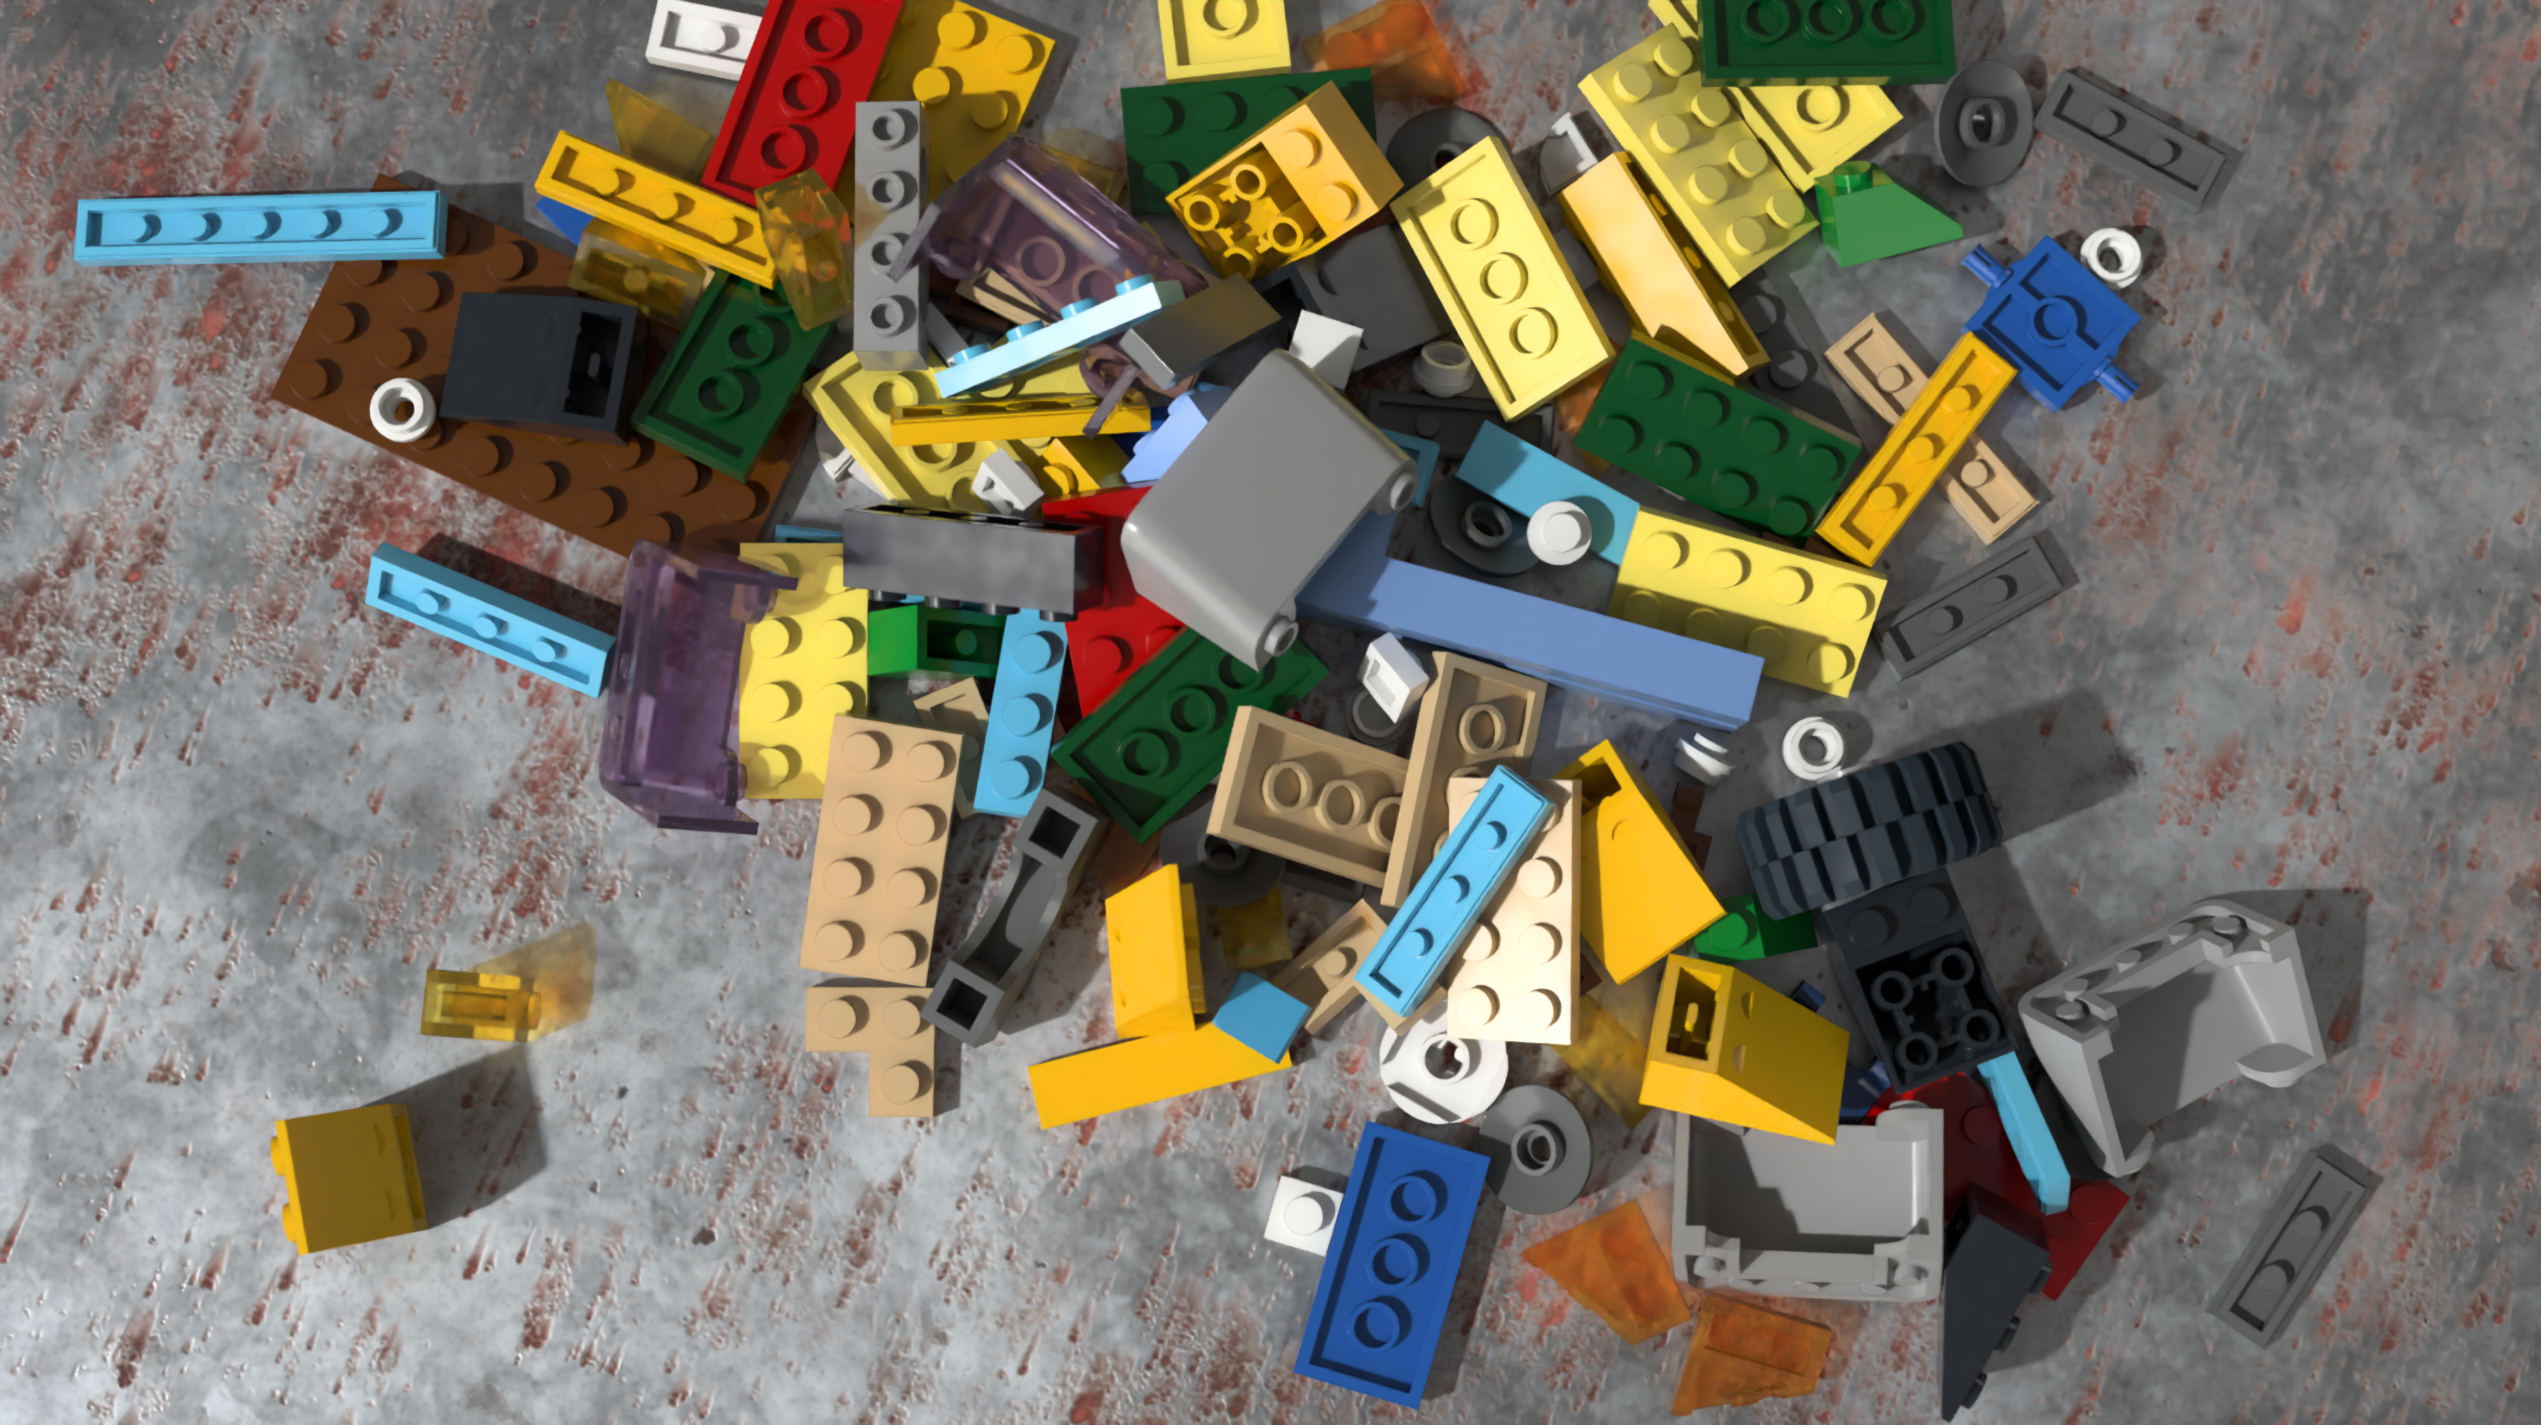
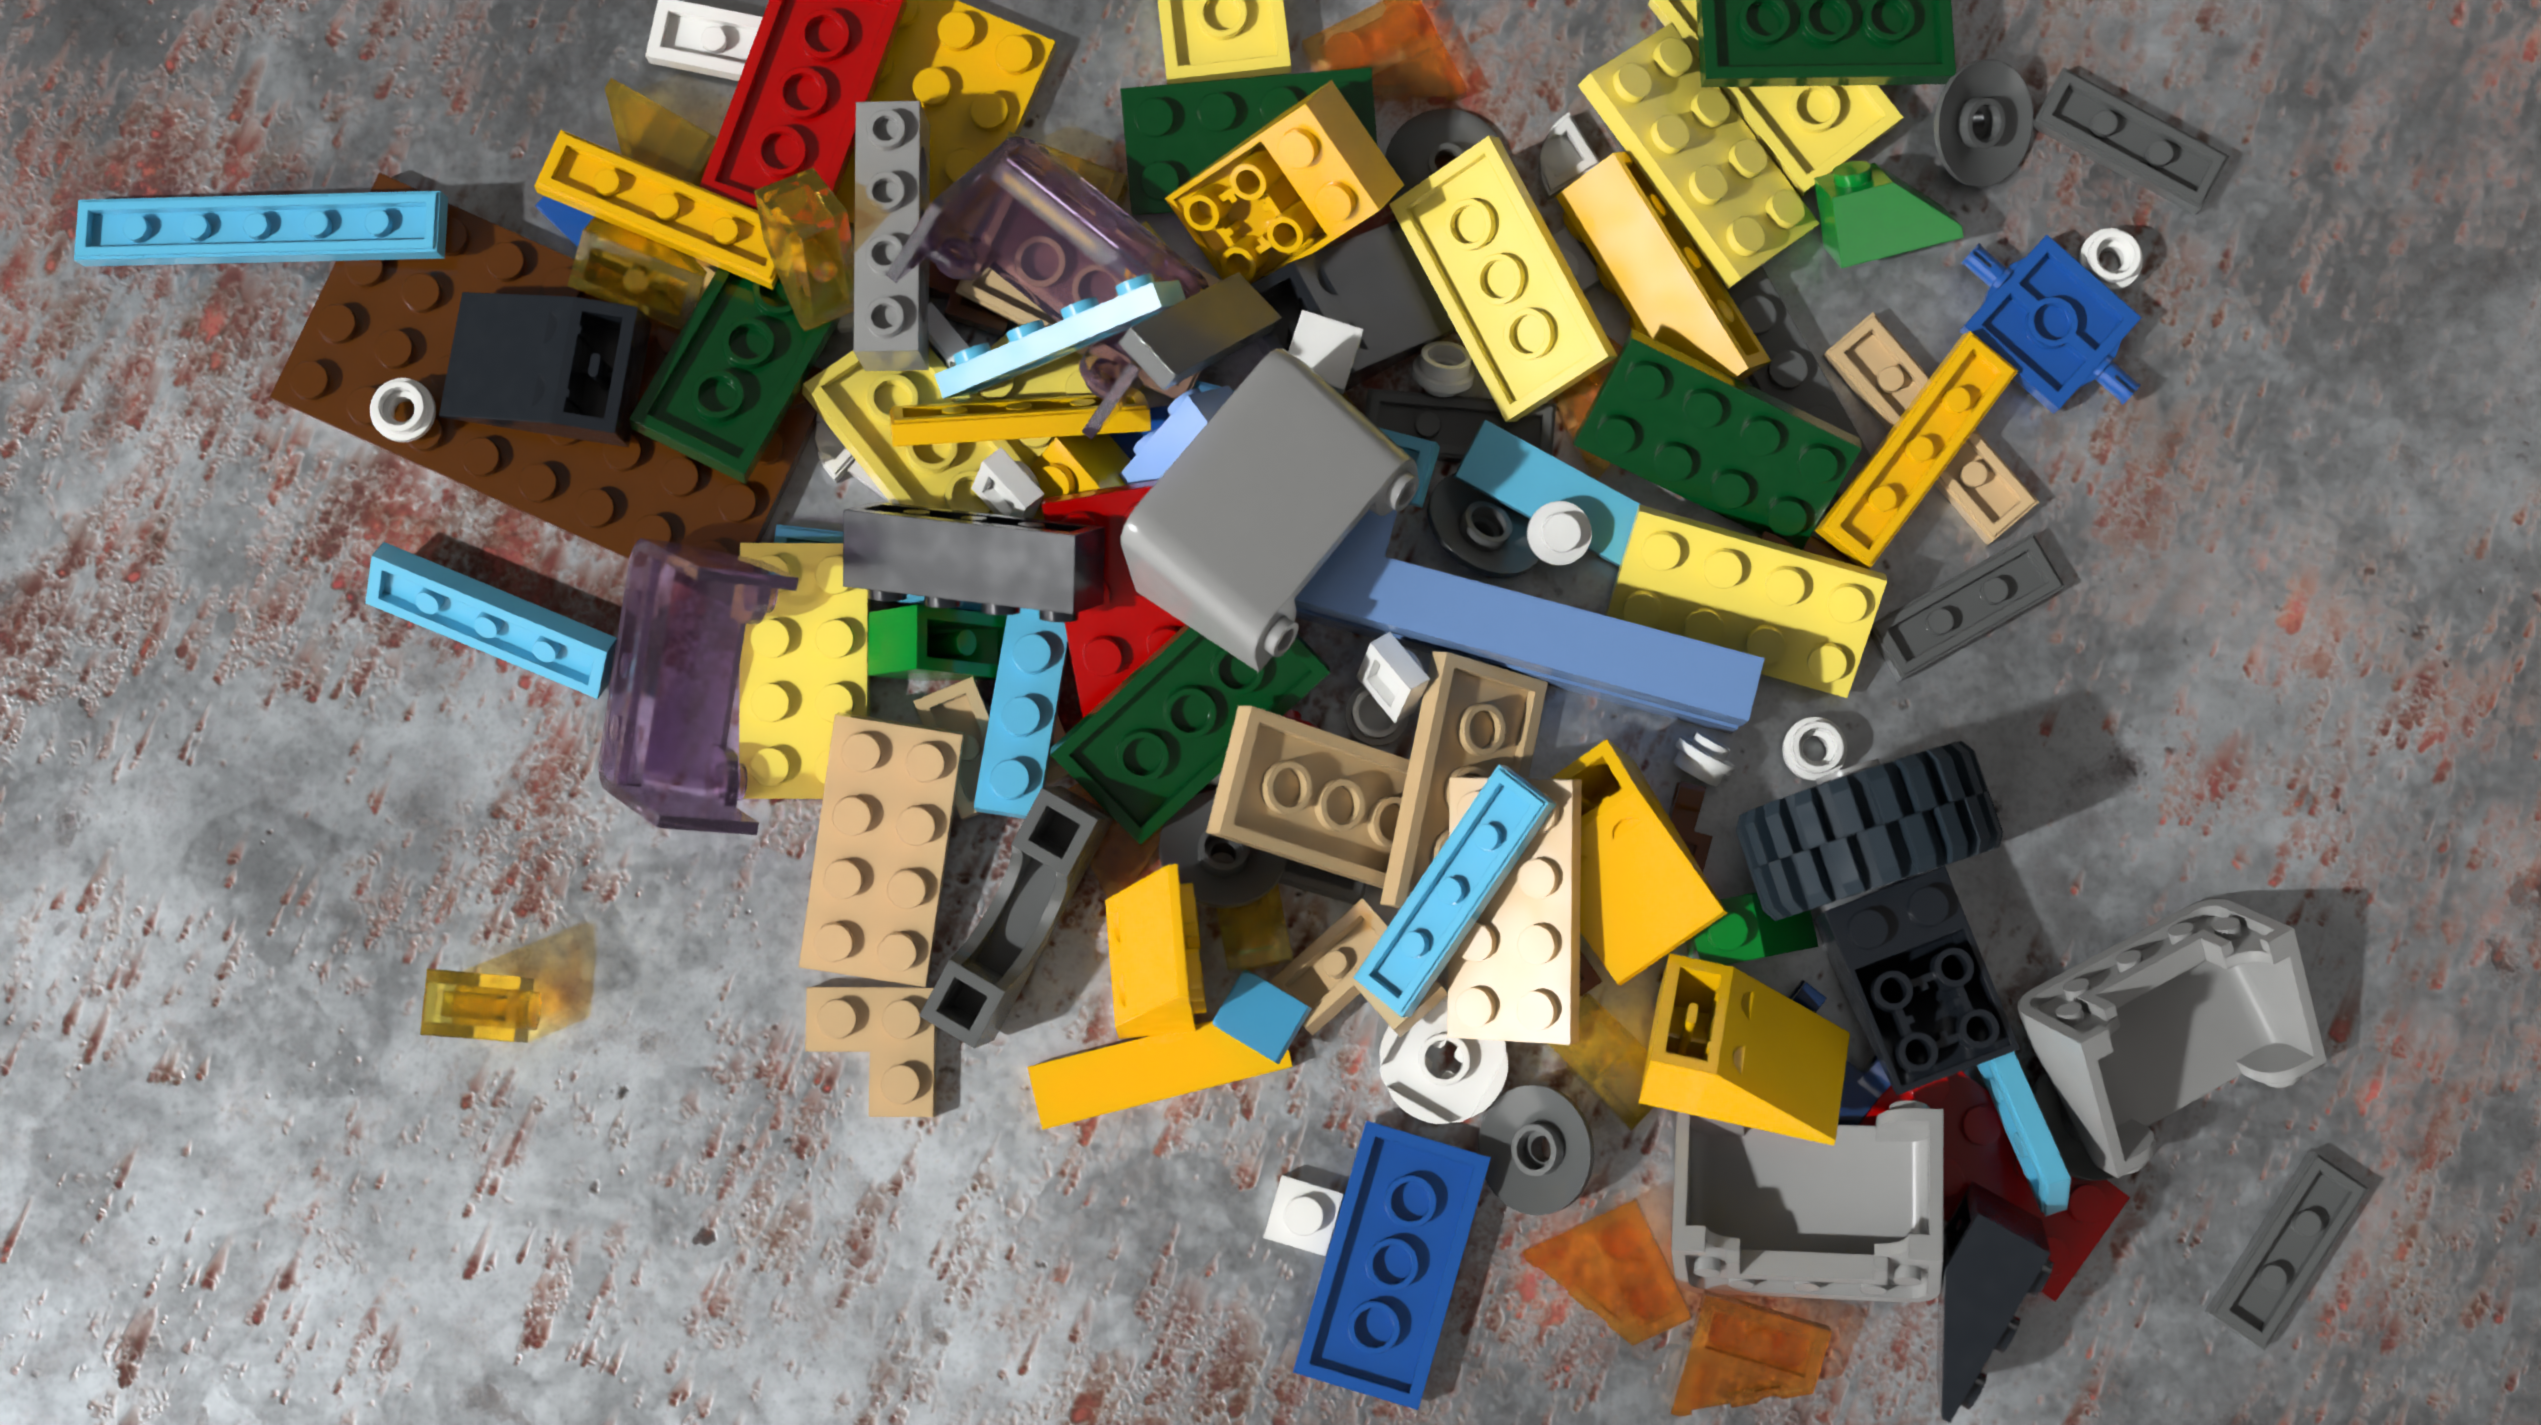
yellow slope [270,1103,429,1255] -> none

